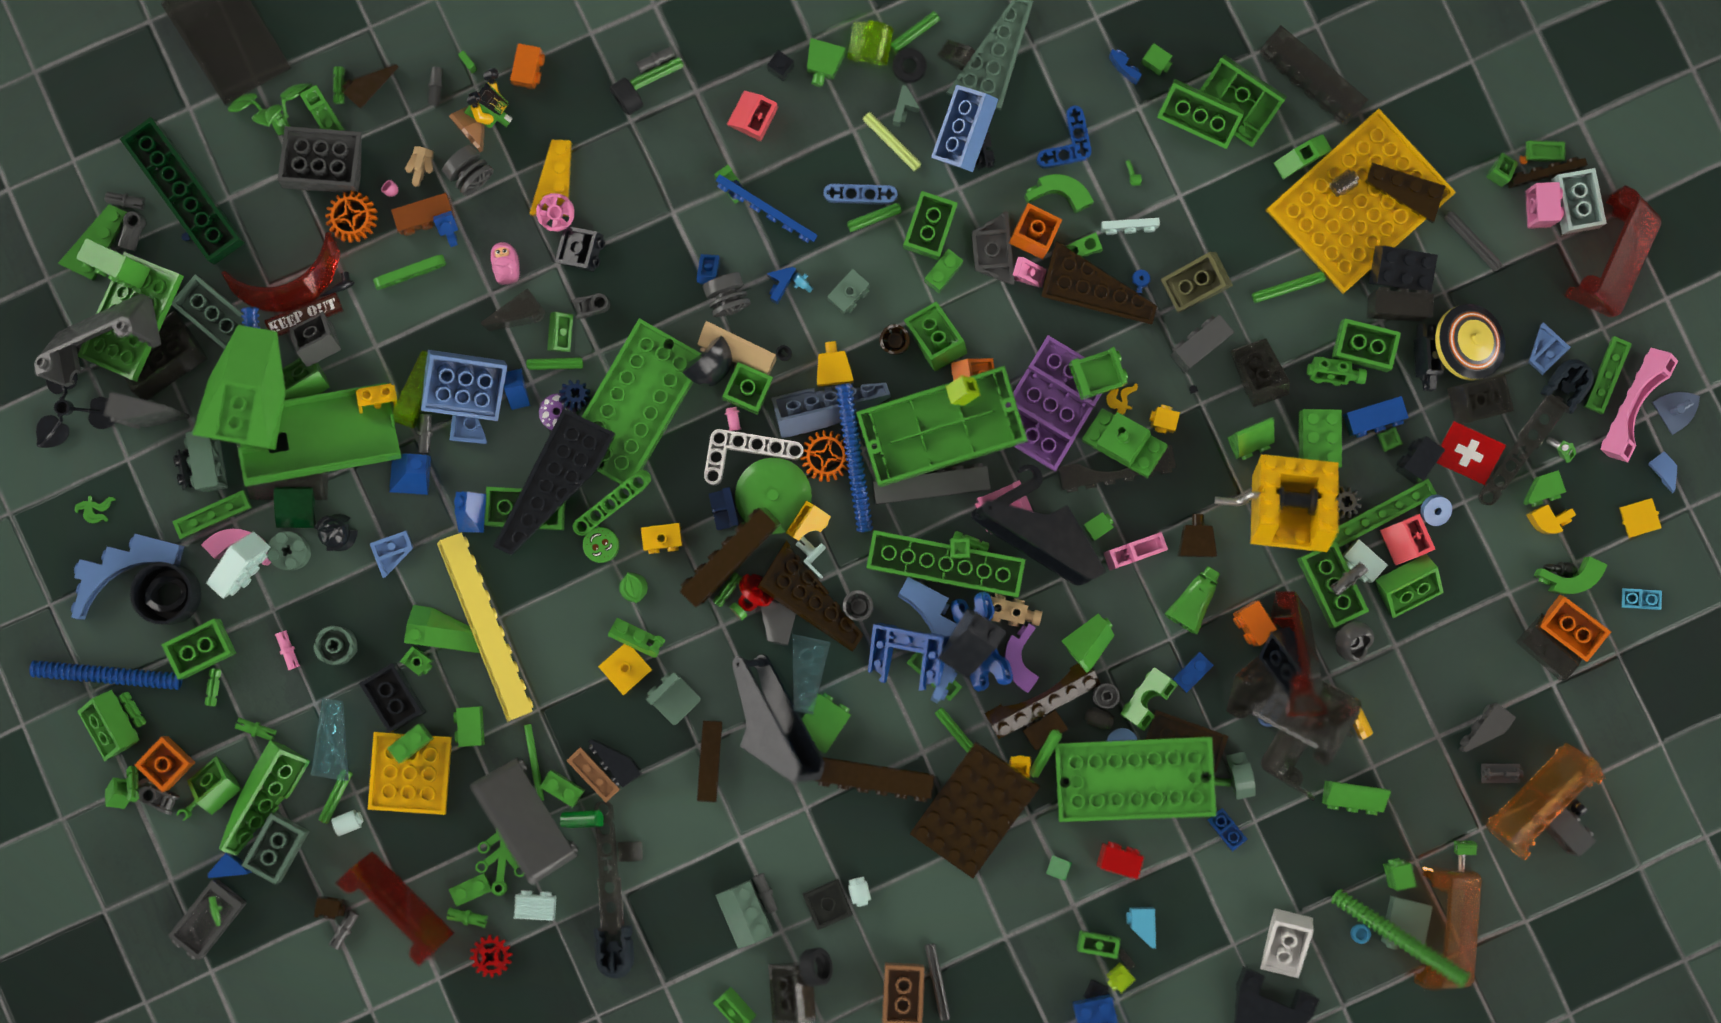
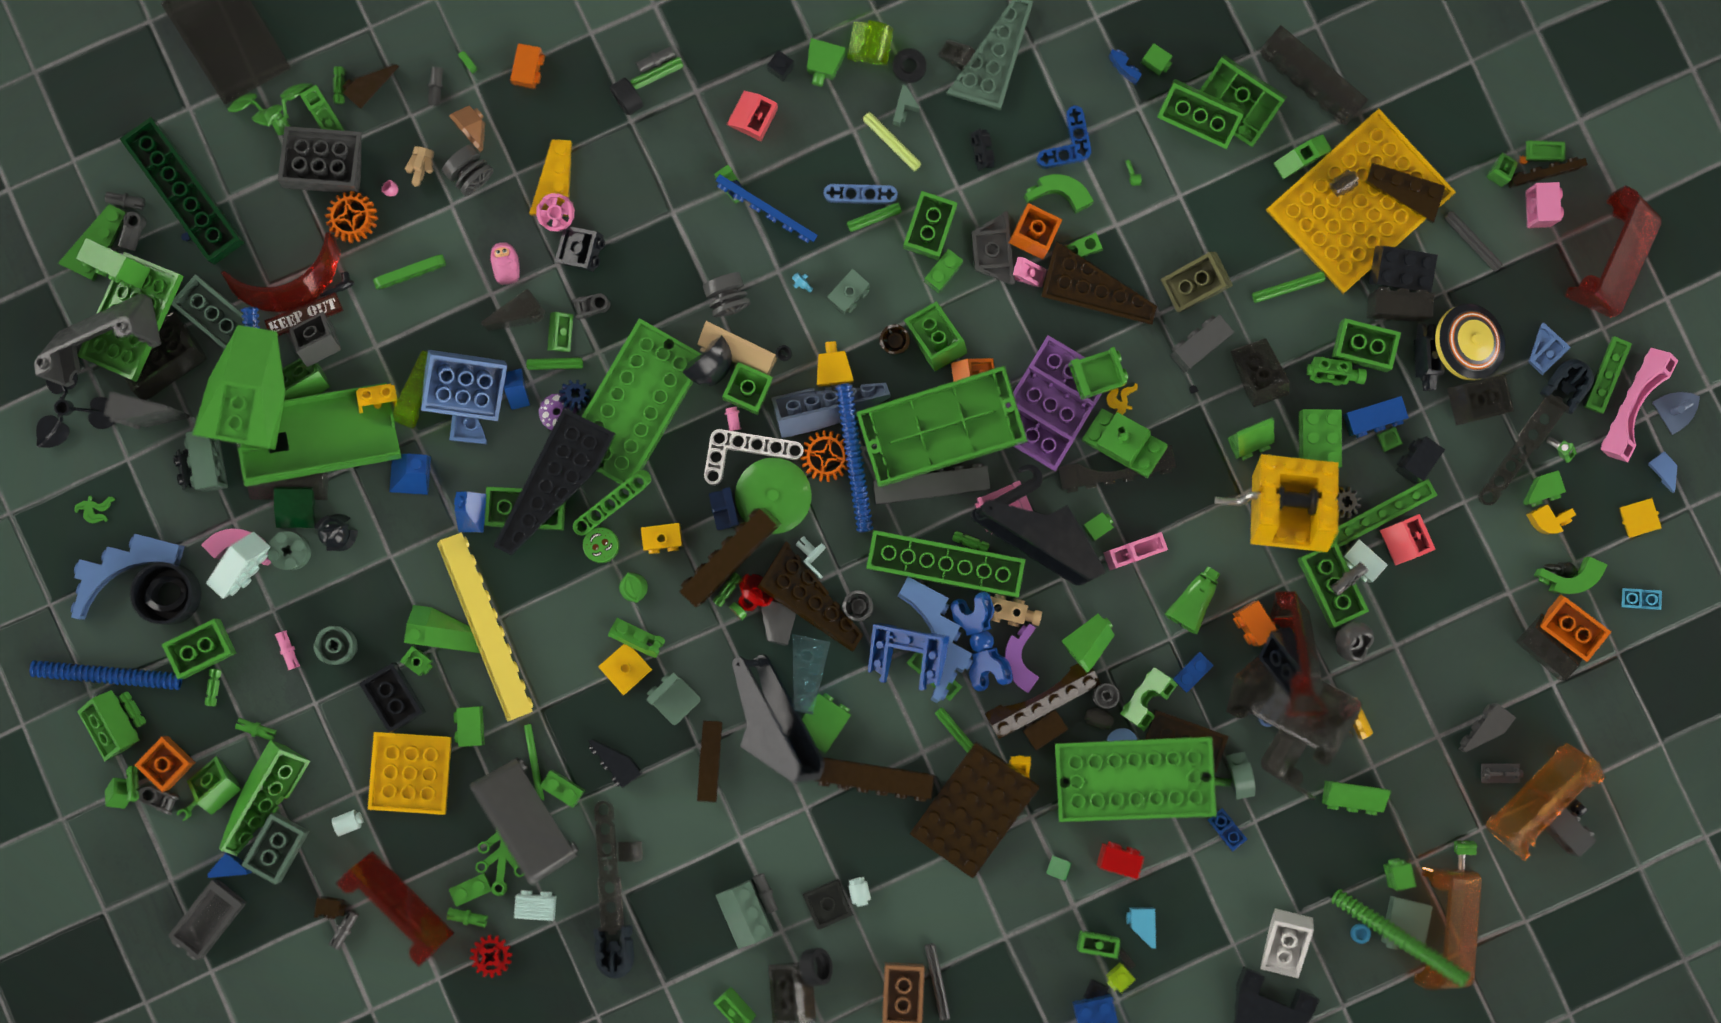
bright green plate [172,490,252,539] -> none
bright green helmet [208,896,222,926] -> none
clear light blue wing [311,698,349,781] -> none
bright green axle [319,769,352,824] -> none
medium blue wing [370,530,414,578] -> none
bright green brick [387,723,434,763] -> none
dark orange brick [391,193,456,236] -> none
dark grey pin [417,414,433,453] -> none
blue plate [433,211,458,247] -> none
torso [464,68,513,128] -> none
green brick [560,810,604,828] -> none
medium nougat plate [566,747,620,803] -> none
blue slope [697,254,719,284] -> none
blue slope [767,267,796,304] -> none
yellow arch [786,501,831,541] -> none
bright green axle [891,12,940,52] -> none
medium blue brick [931,85,998,172] -> none
black slope [937,608,1006,678] -> none
lime brick [946,376,980,406] -> none
bright green tile [950,538,970,558] -> none
bright green axle [1029,729,1062,777] -> none
light aqua plate [1100,218,1160,235] -> none
blue piece [1132,270,1150,294] -> none
yellow brick [1149,405,1180,434] -> none
dark brown torso [1178,514,1217,558] -> none
bright green slope [1375,554,1444,618] -> none
medium blue piece [1420,495,1452,526] -> none
red sticker [1436,421,1506,485] -> none
light aqua brick [1551,168,1607,235] -> none

